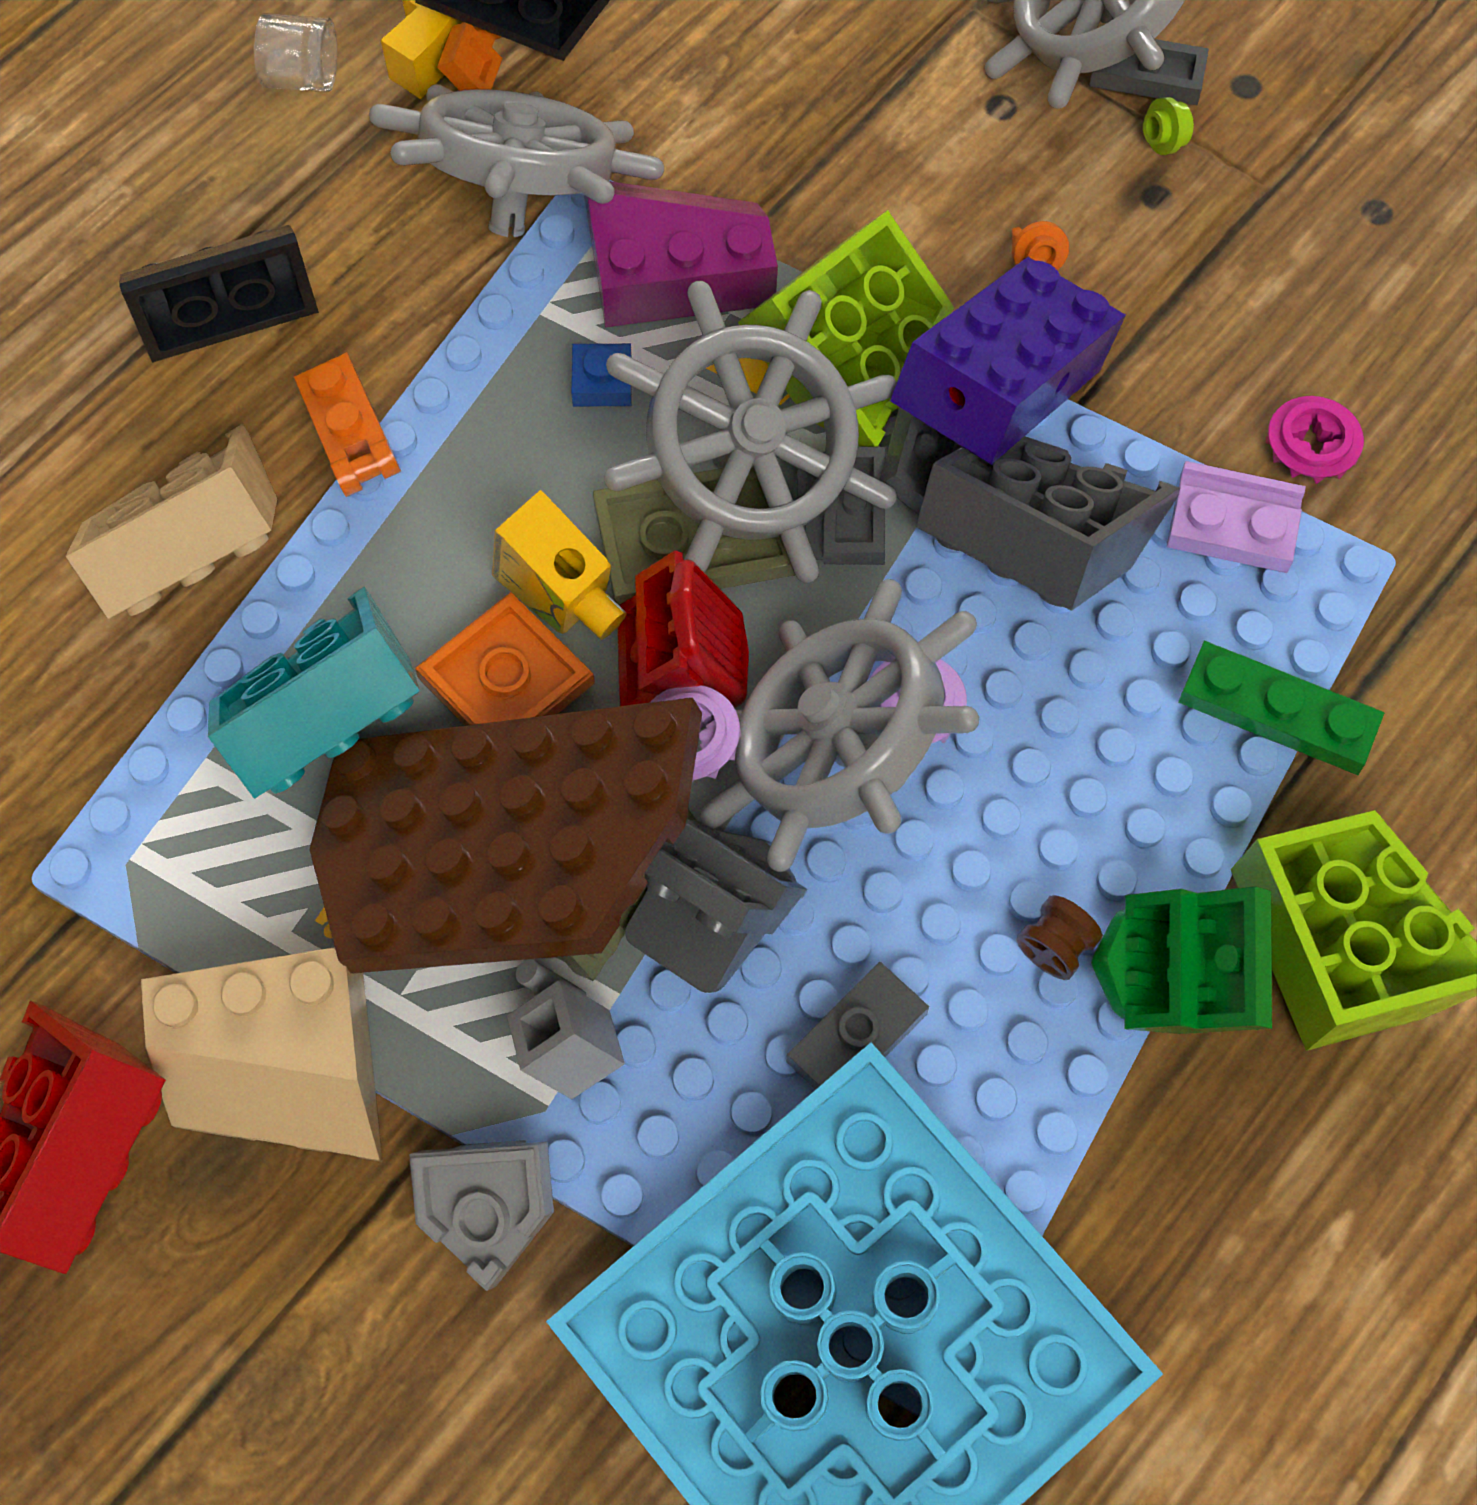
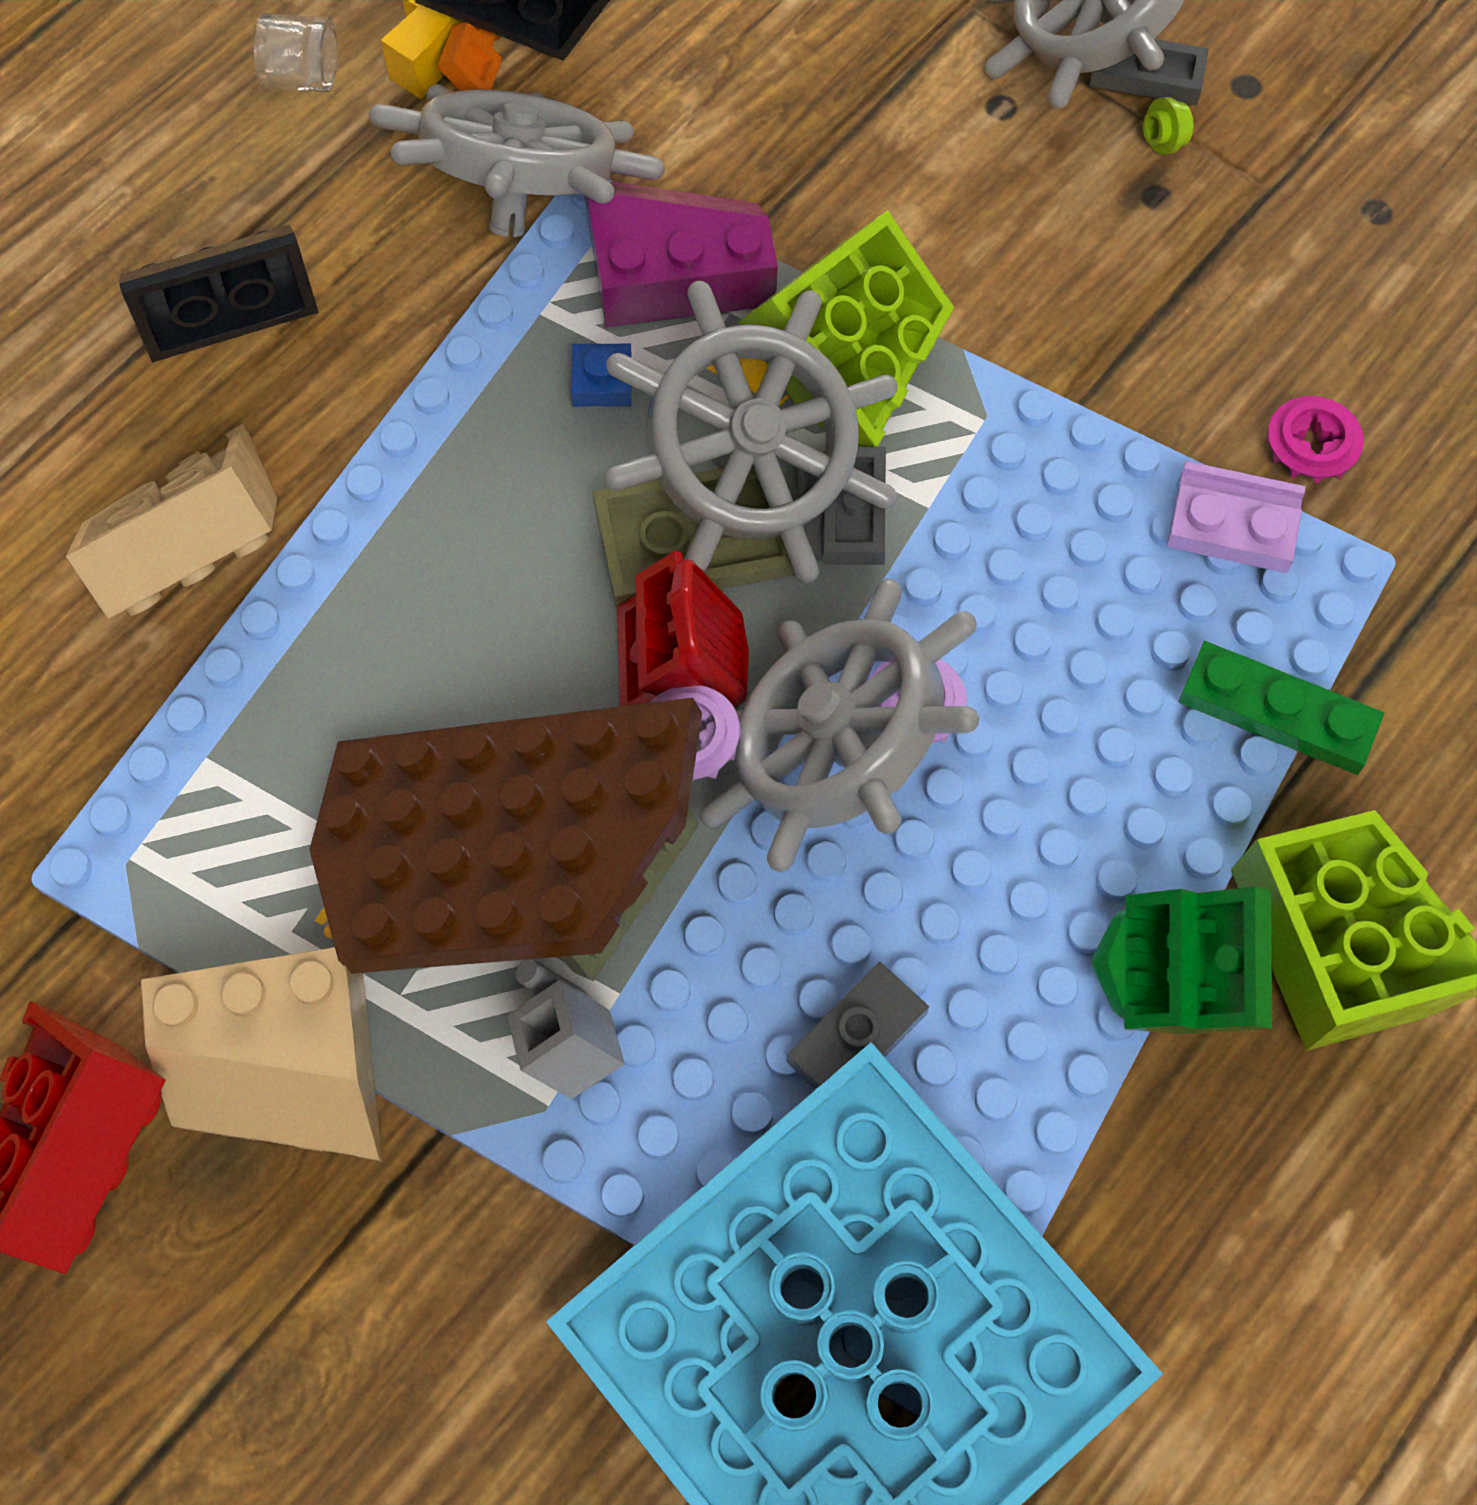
teal wedge [208,586,420,799] -> none
orange plate [294,352,401,497] -> none
light grey plate [409,1140,554,1291] -> none
orange plate [415,592,595,726] -> none
yellow torso [492,490,627,640] -> none
dark grey piece [625,819,807,993] -> none
dark grey plate [880,407,955,514] -> none
dark purple brick [890,257,1126,465] -> none
dark grey wedge [916,436,1181,611] -> none
orange plate [1012,221,1069,271] -> none
reddish brown wheel [1016,895,1103,980] -> none

